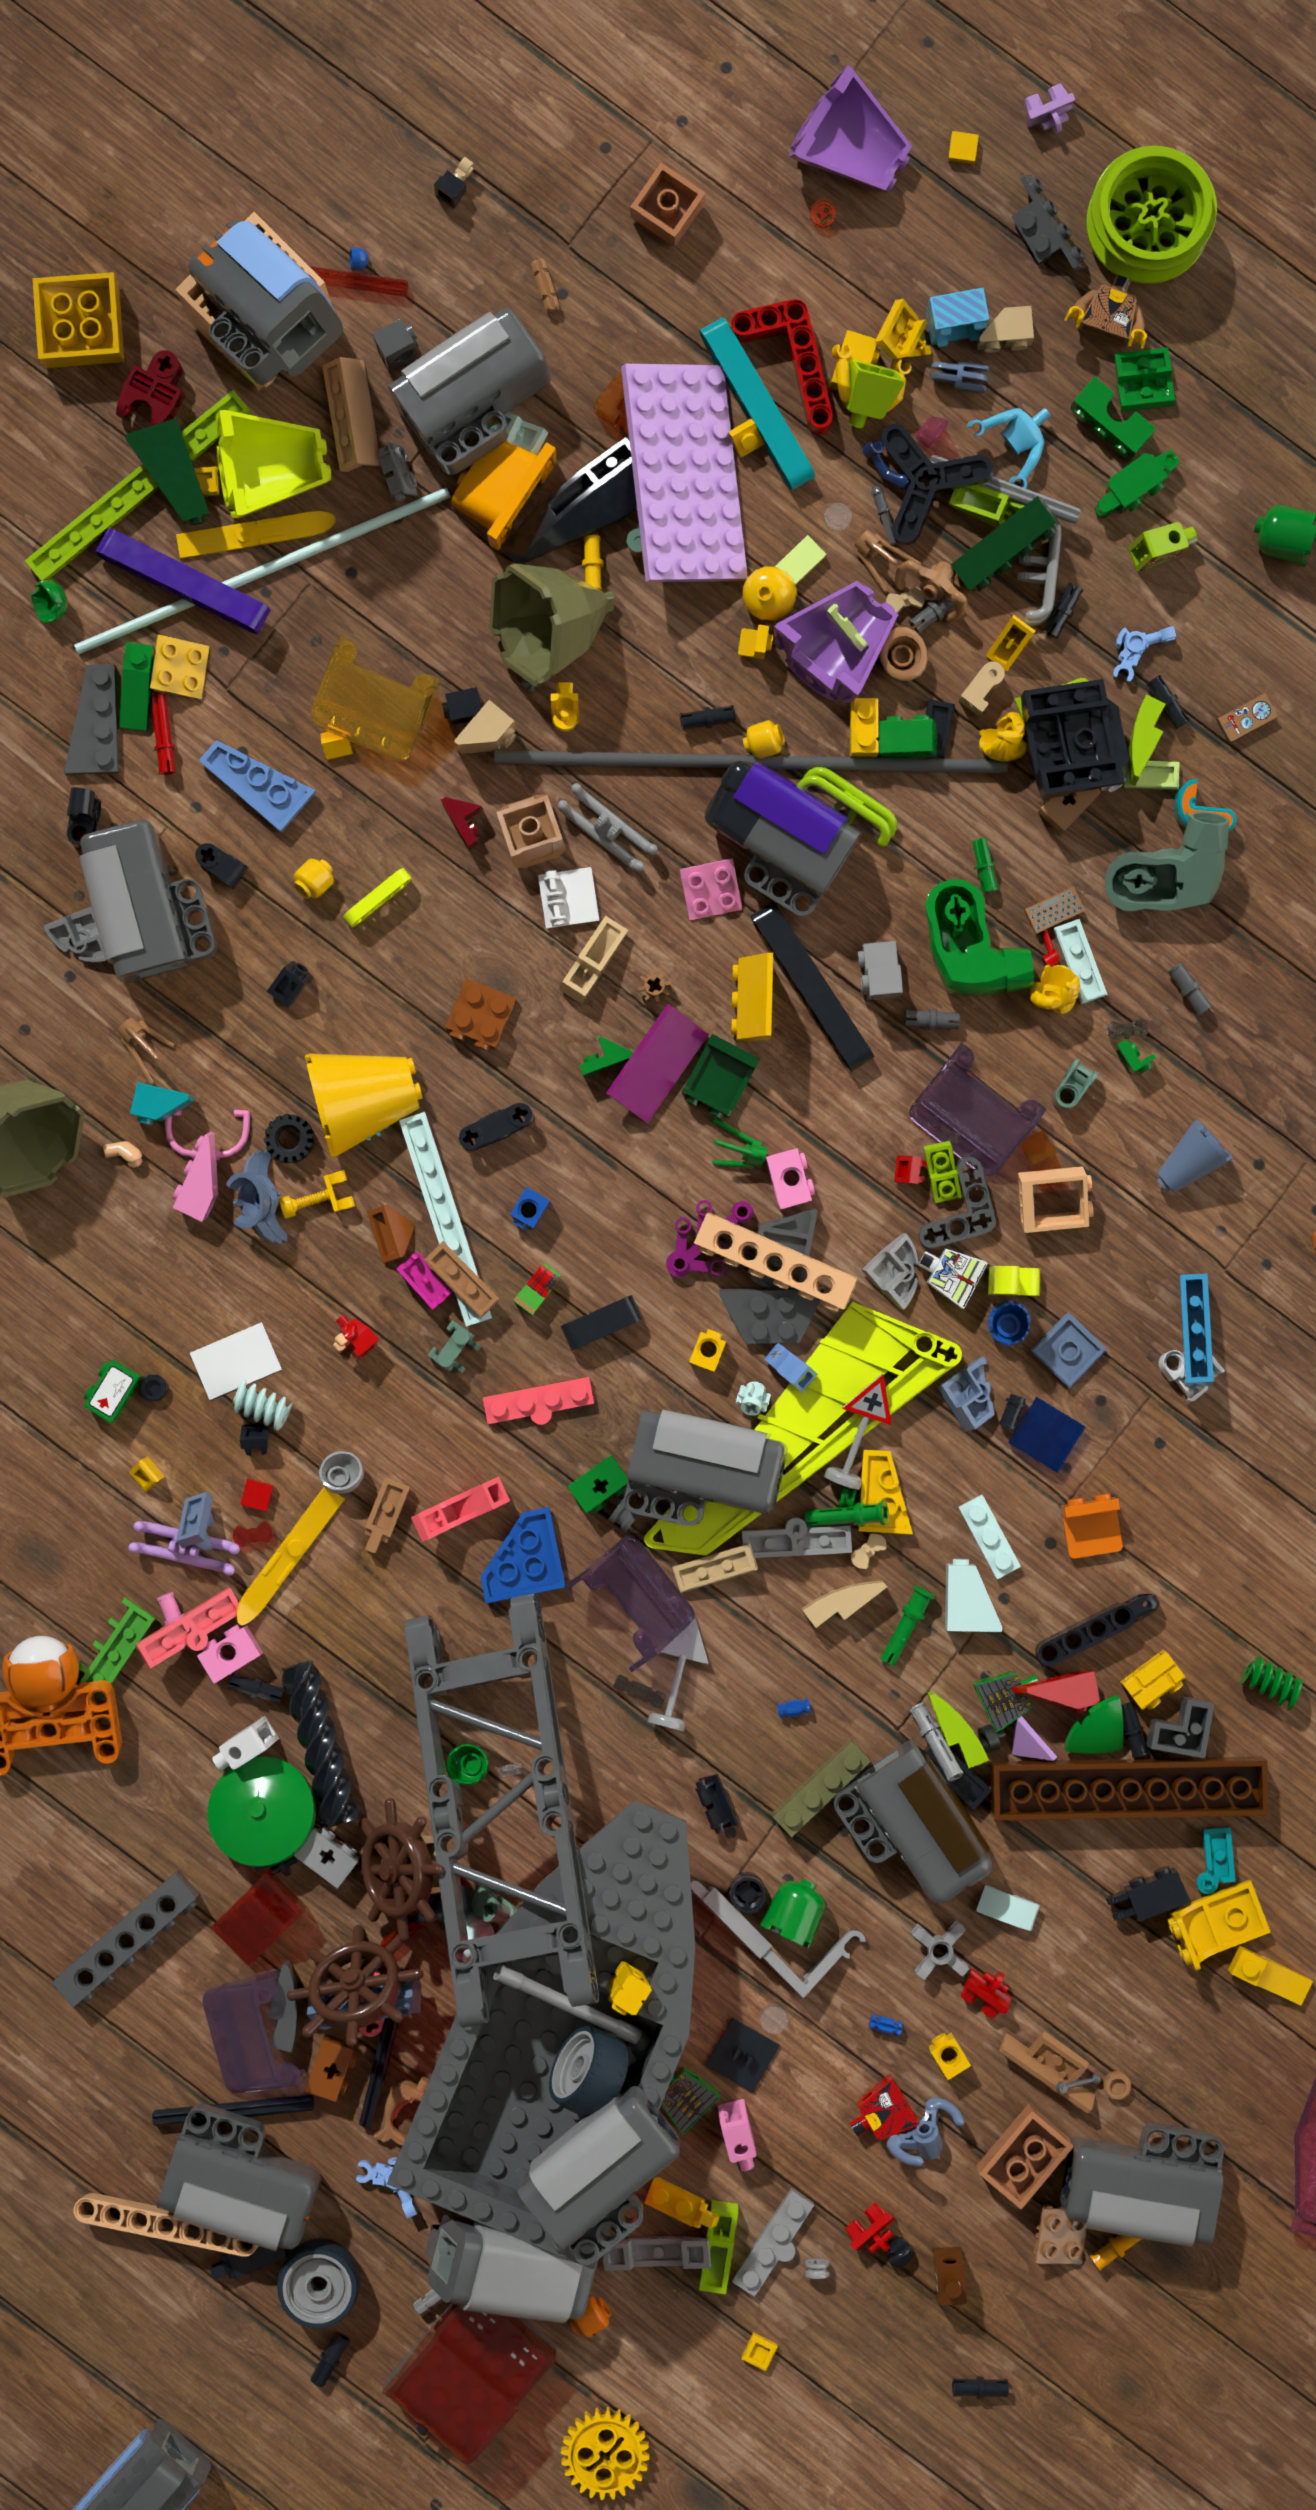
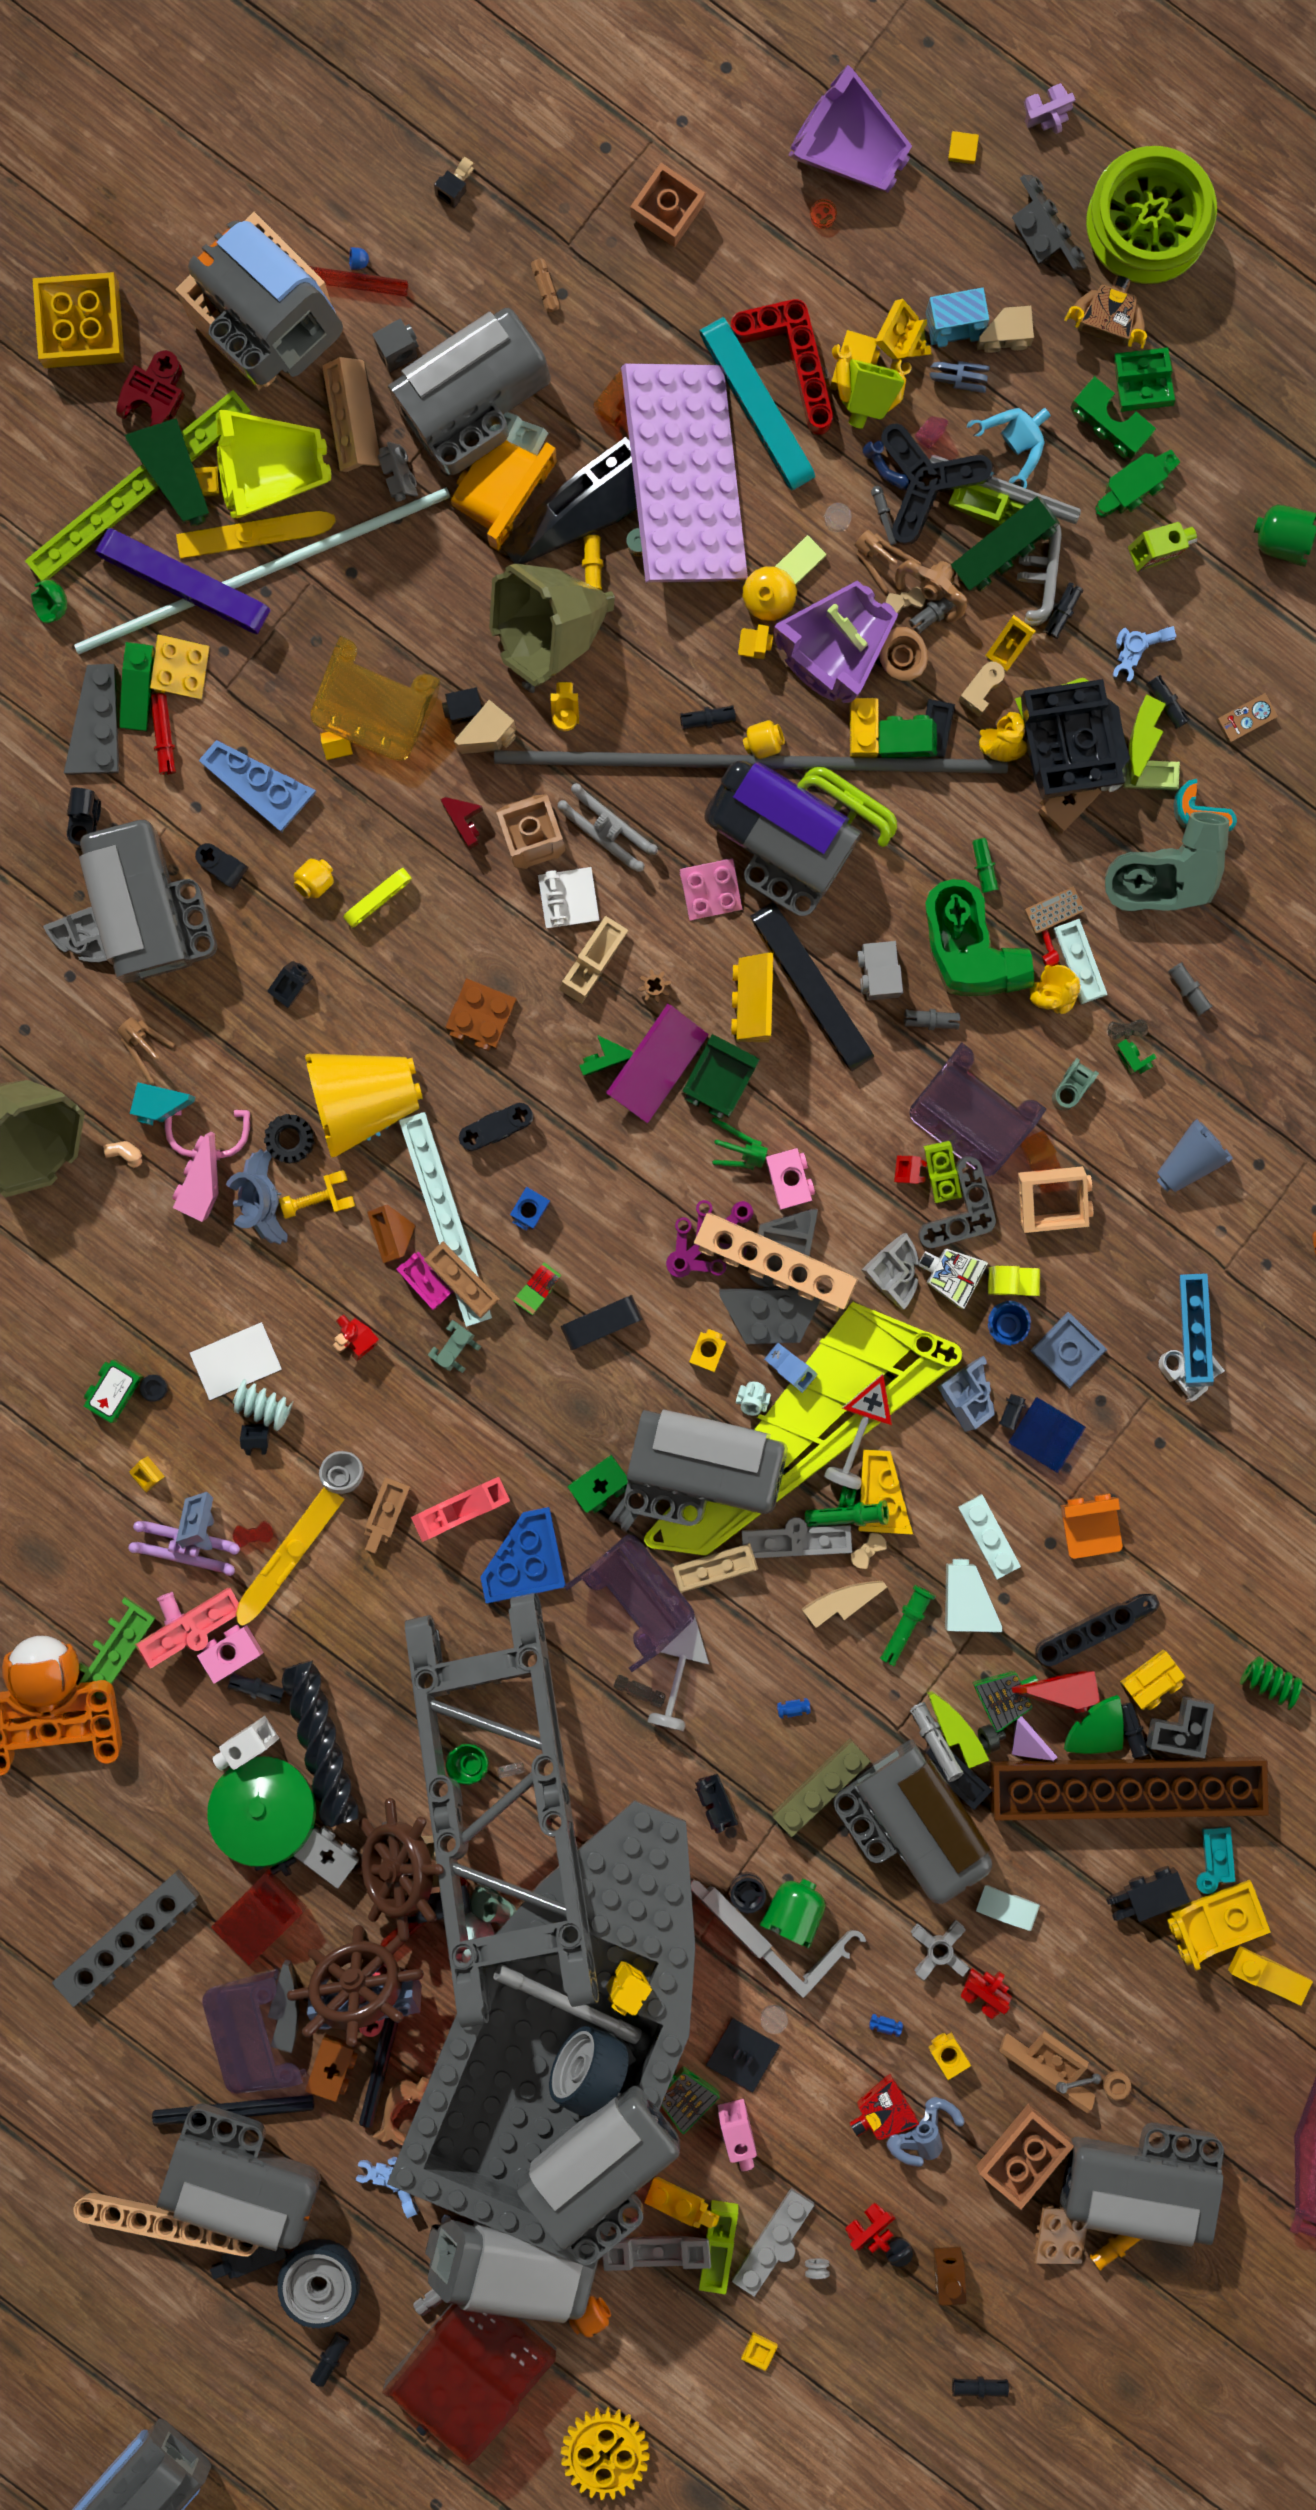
red tile [240,1478,274,1512] -> none
coral hinge [483,1377,594,1425] -> none
yellow plate [728,419,764,458] -> none

